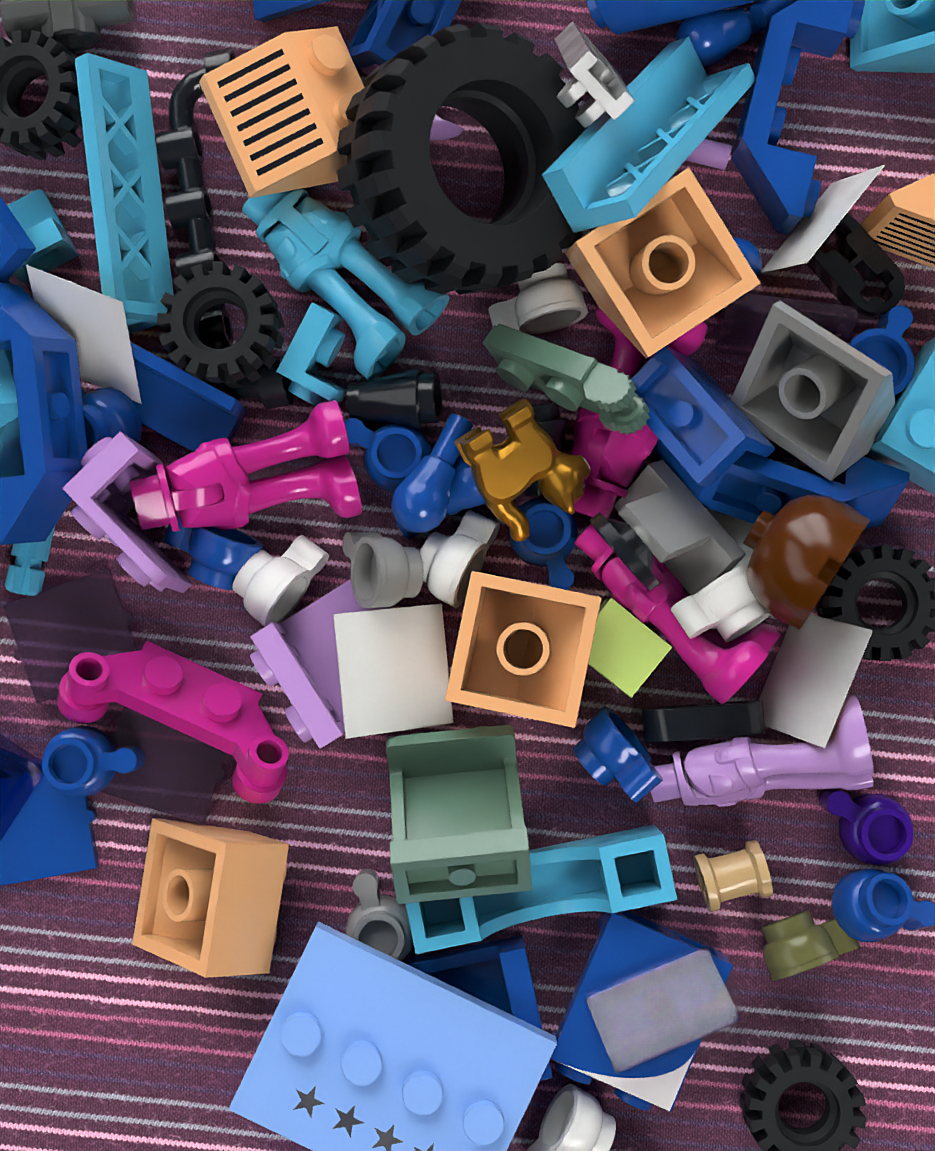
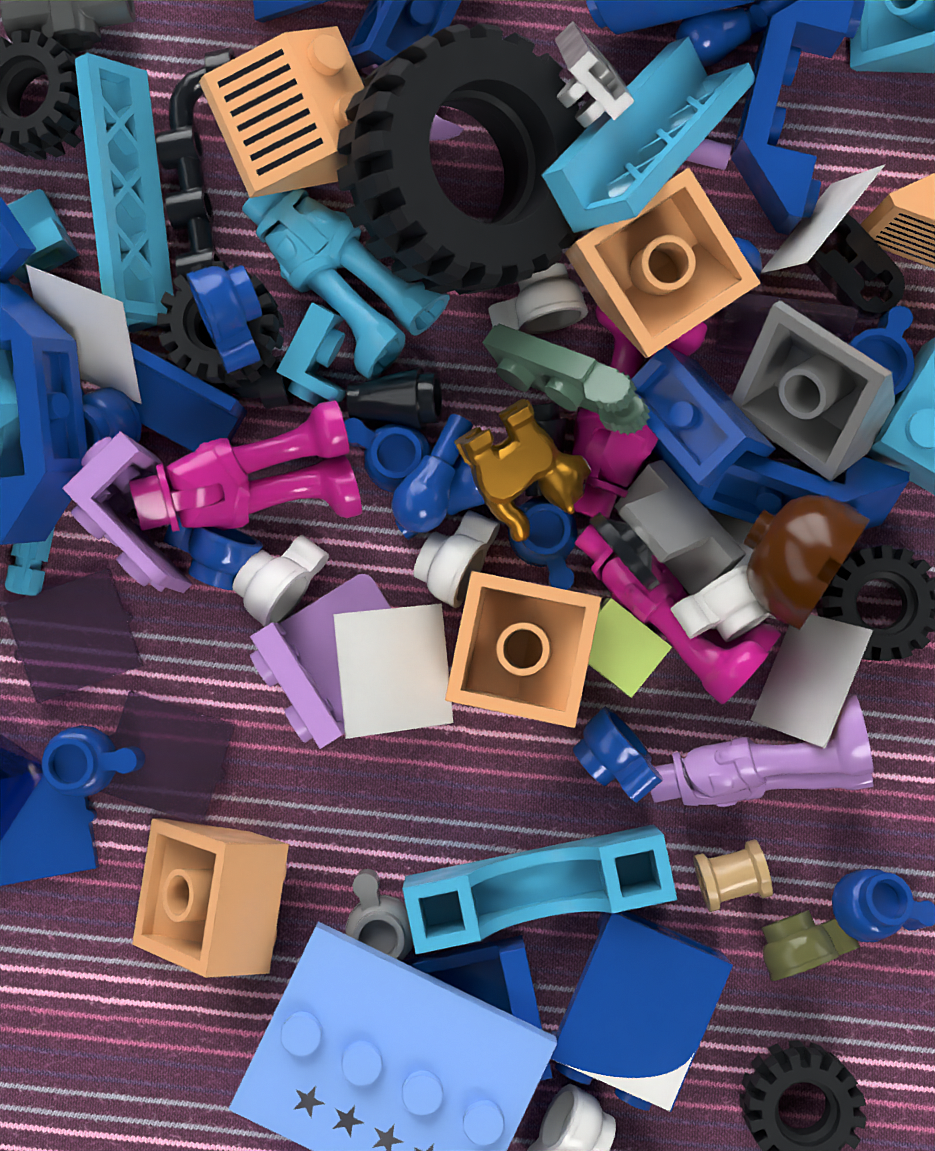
dark pink plate [57,641,289,804] -> none
light grey piece [343,532,424,608] -> none
sand green panel [386,725,532,904] -> none
clear purple slope [585,947,740,1073] -> none
black beam [642,700,765,742] -> none
dark purple piece [819,788,914,865] -> none
none -> blue piece [186,265,262,373]

